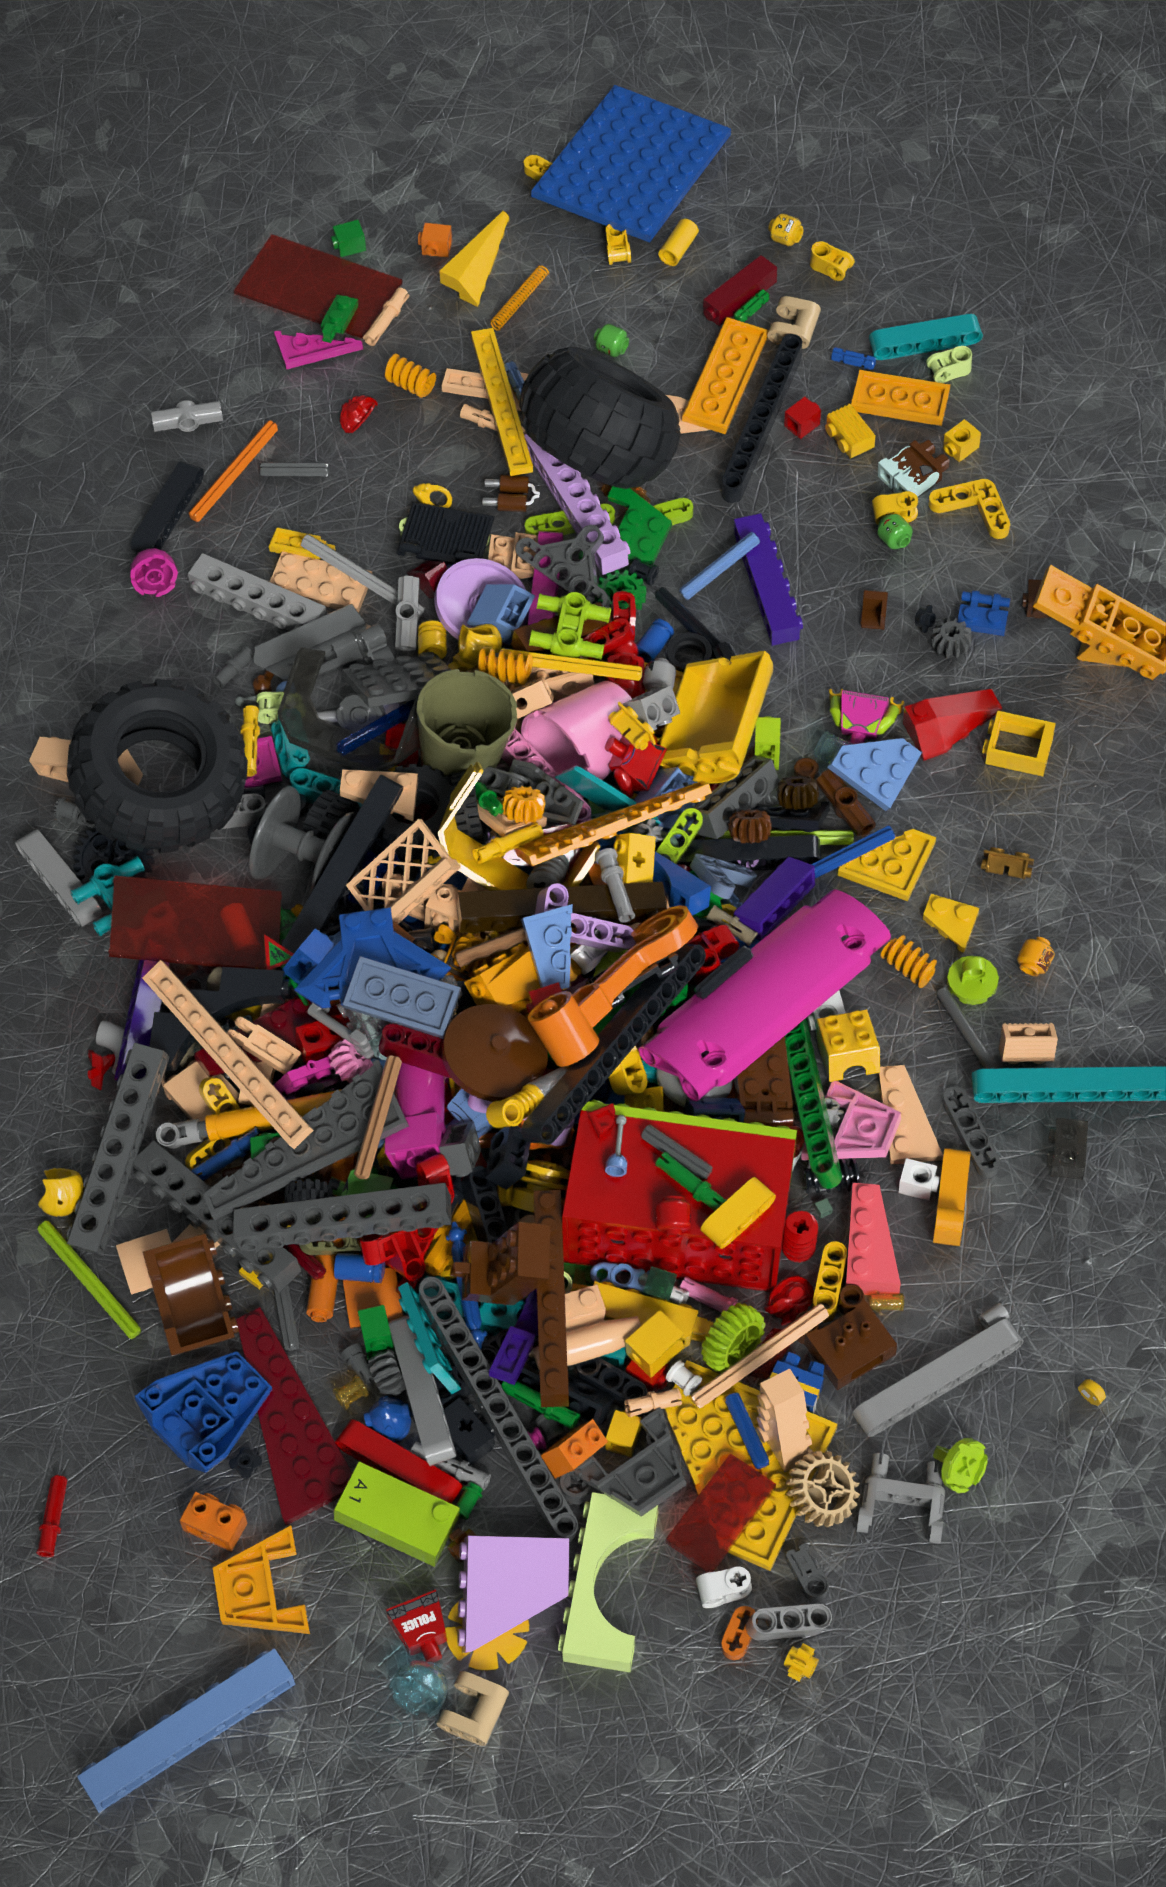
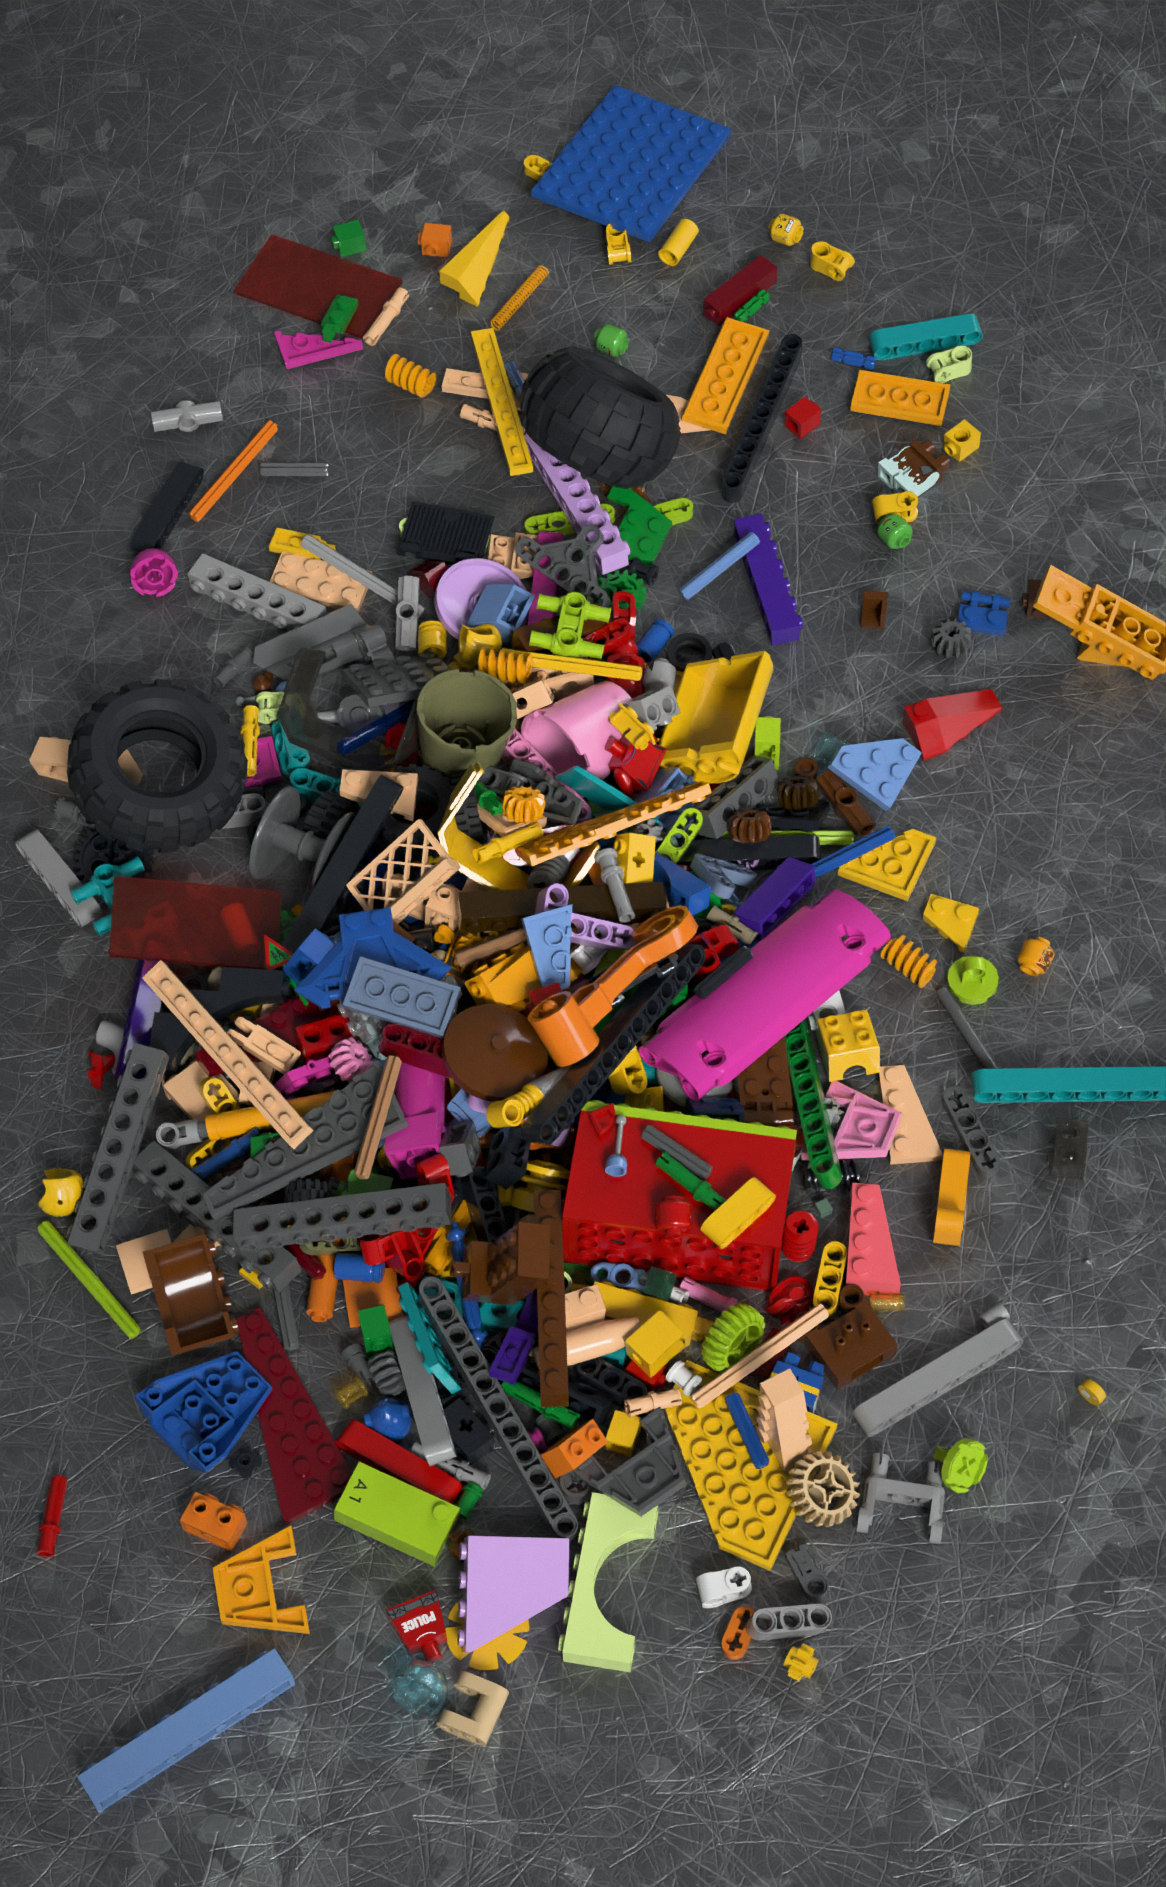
light grey hinge [308,1003,374,1059] -> none
red hat [340,395,378,433] -> none
yellow piece [412,483,452,508] -> none
reddish brown piece [482,475,540,512] -> none
black axle [655,587,722,649] -> none
clear red plate [665,1453,776,1572] -> none
tan connector [767,296,821,349] -> none
yellow brick [825,404,876,459] -> none
torso [829,689,904,745] -> none
white brick [898,1158,940,1201] -> none
black plate [915,605,936,633] -> none
yellow beam [928,479,1010,539] -> none
pearl gold hinge [981,847,1034,880] -> none
yellow window [982,711,1056,777] -> none
light nougat brick [999,1023,1058,1064] -> none

